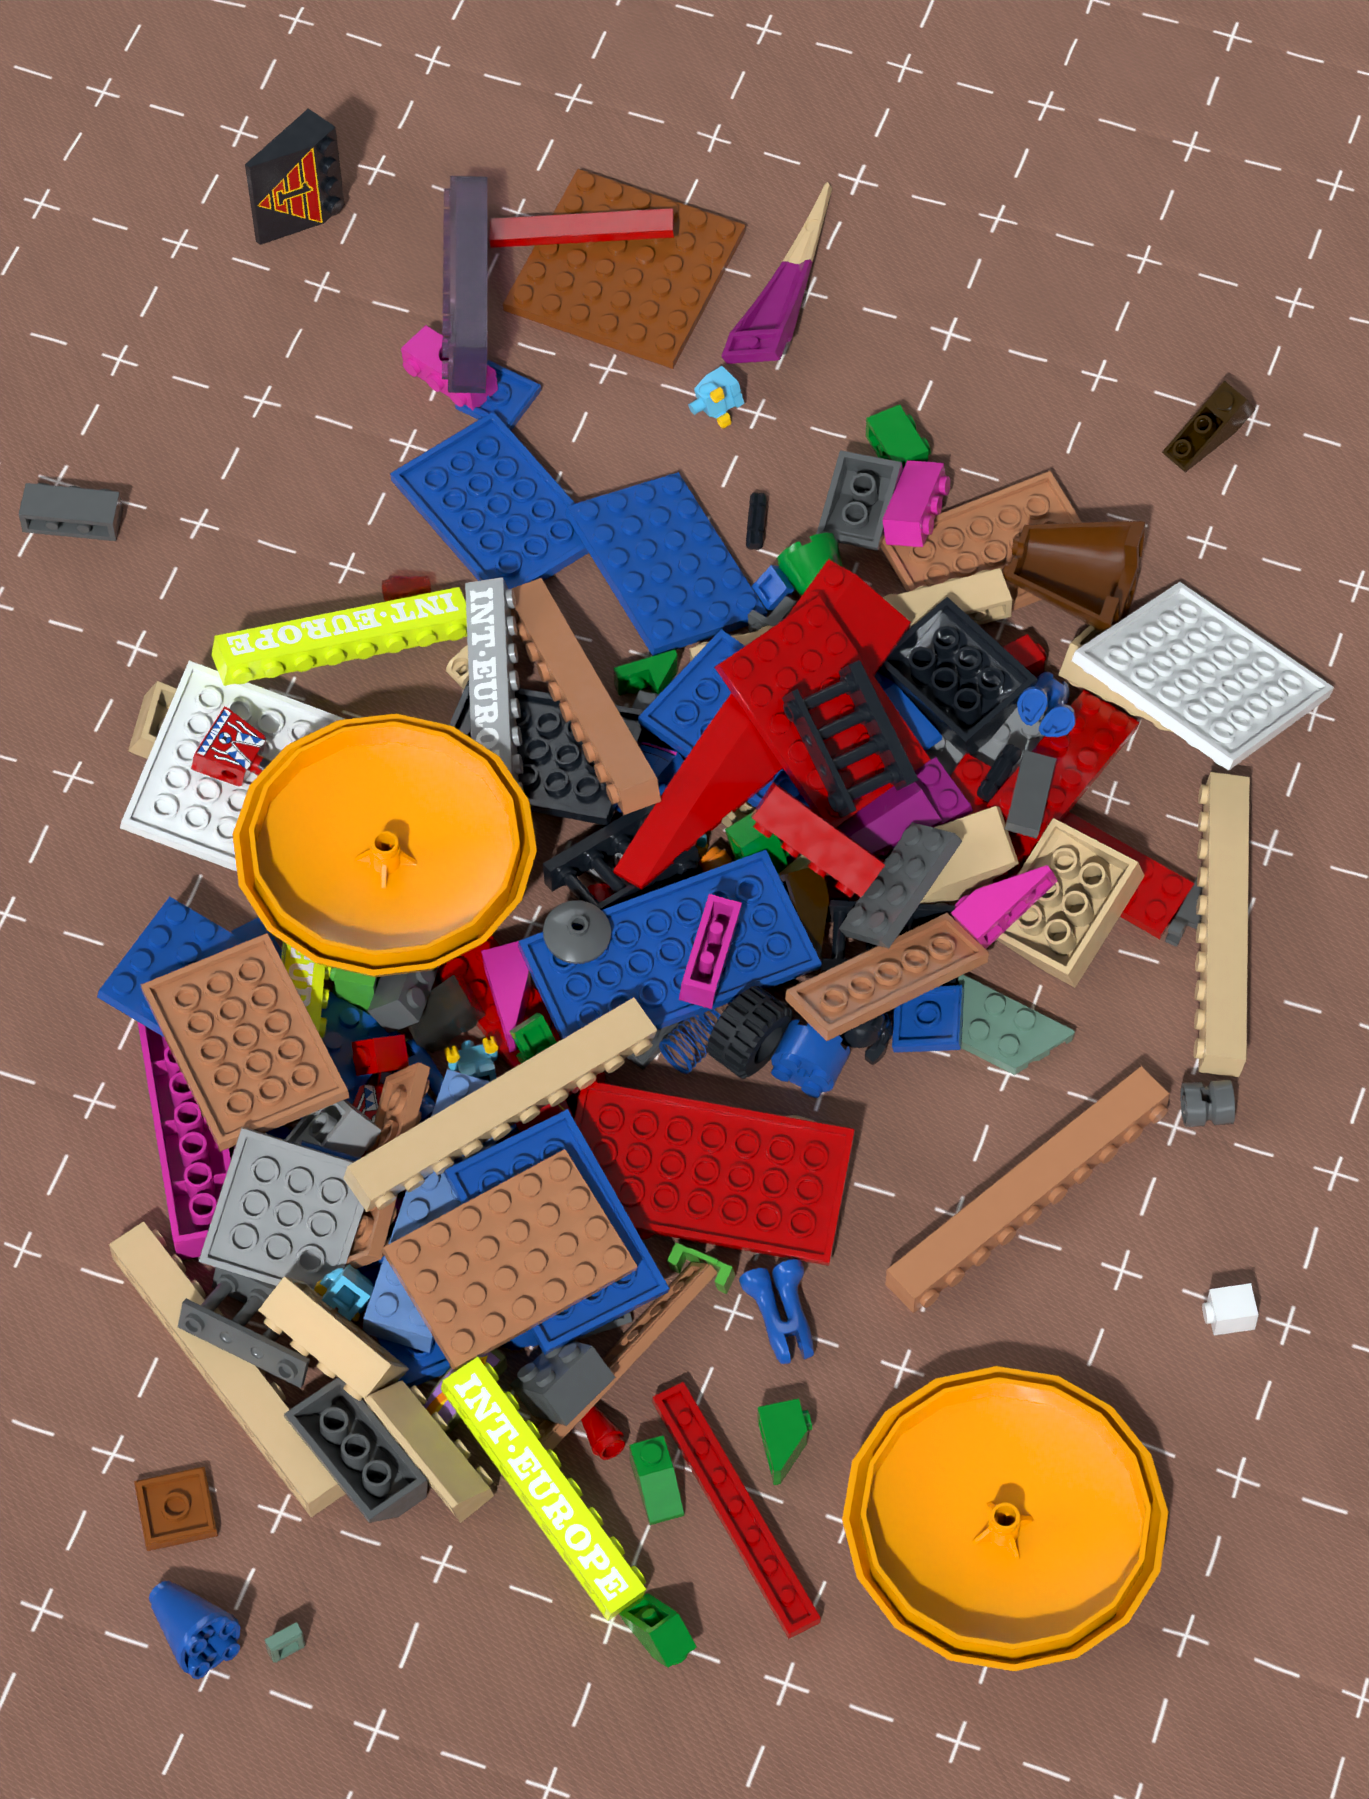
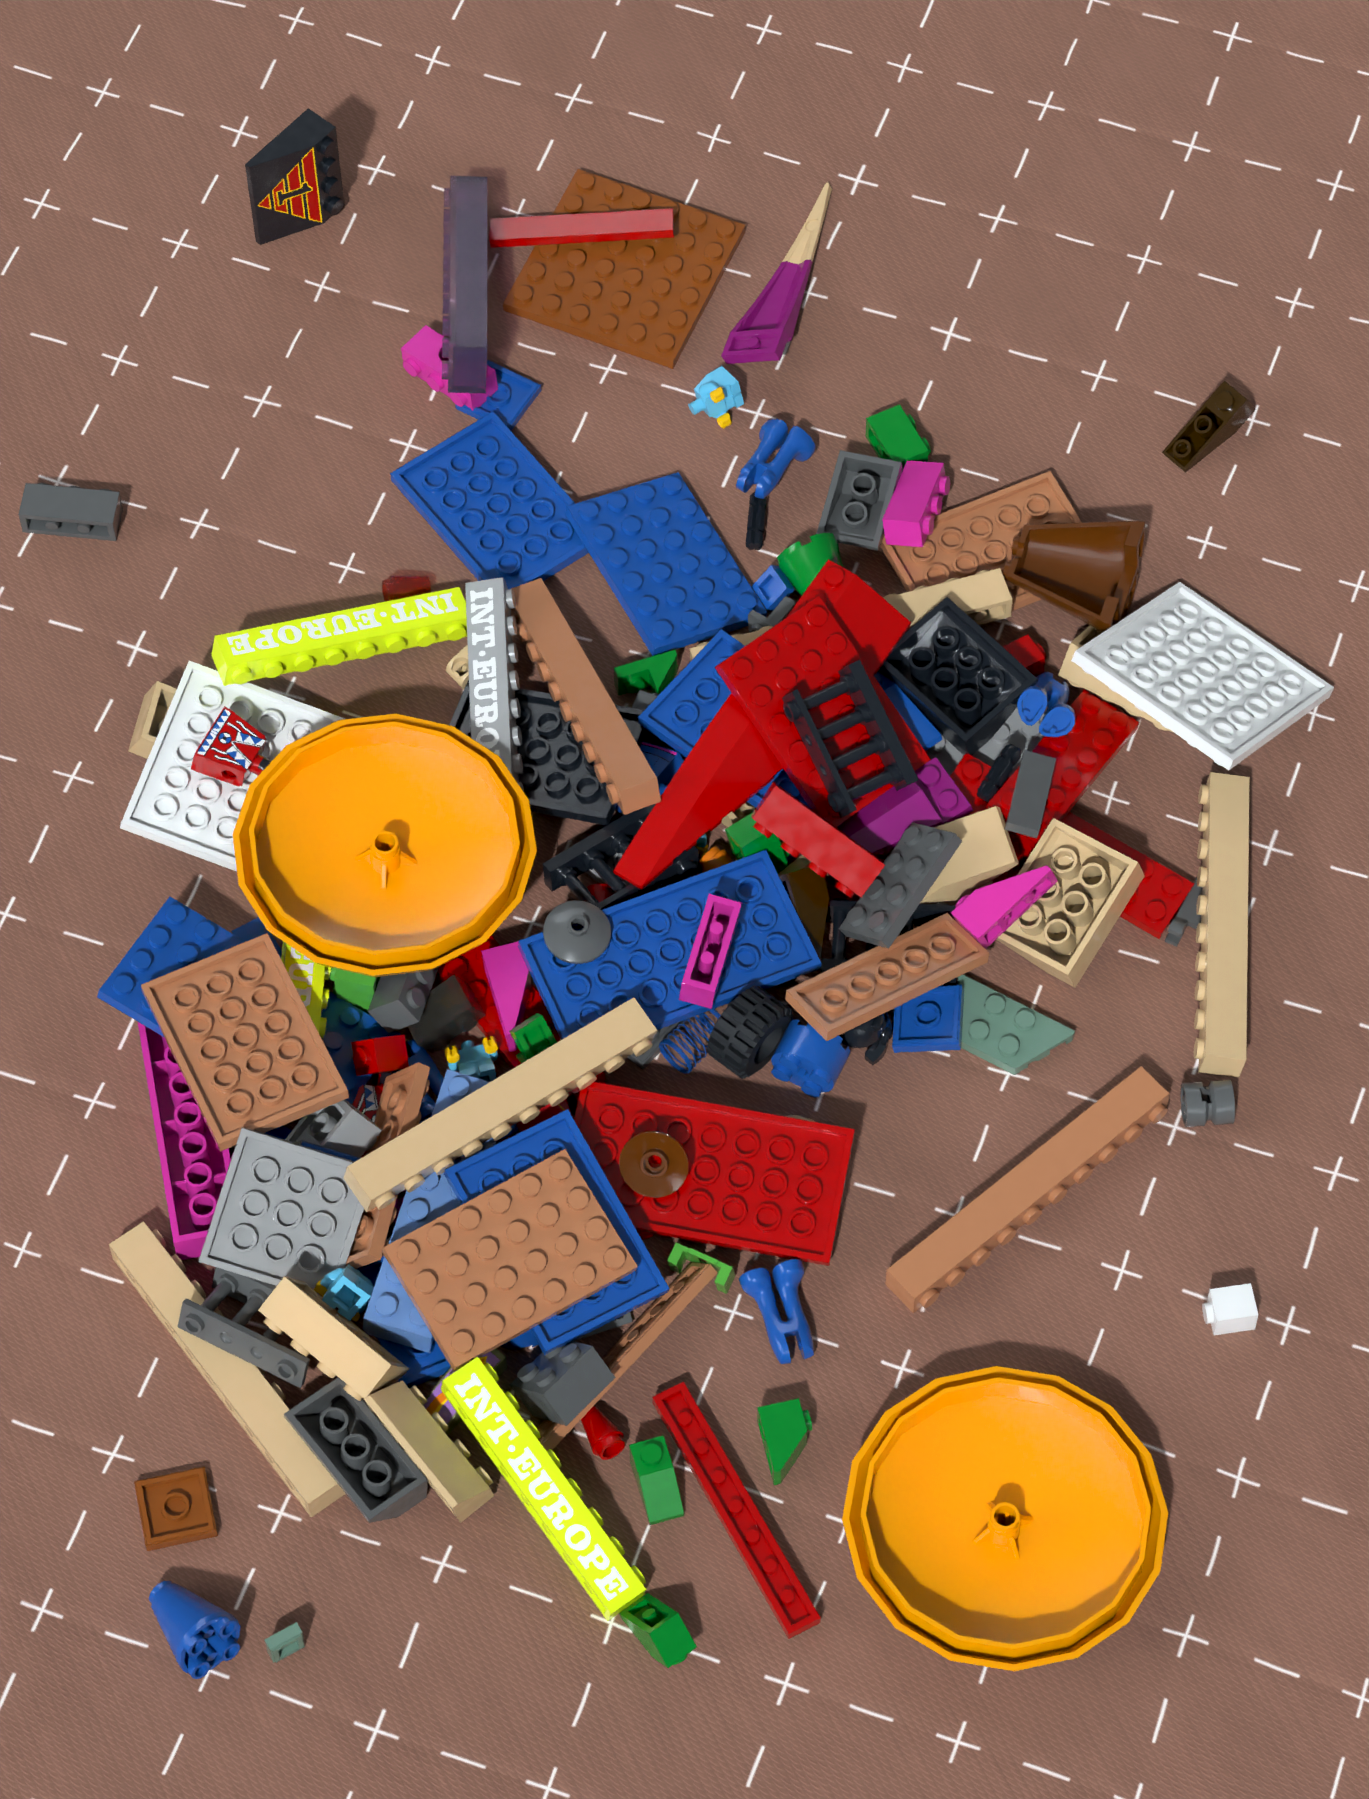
none -> reddish brown dish [619,1131,689,1198]
none -> blue piece [736,419,816,499]

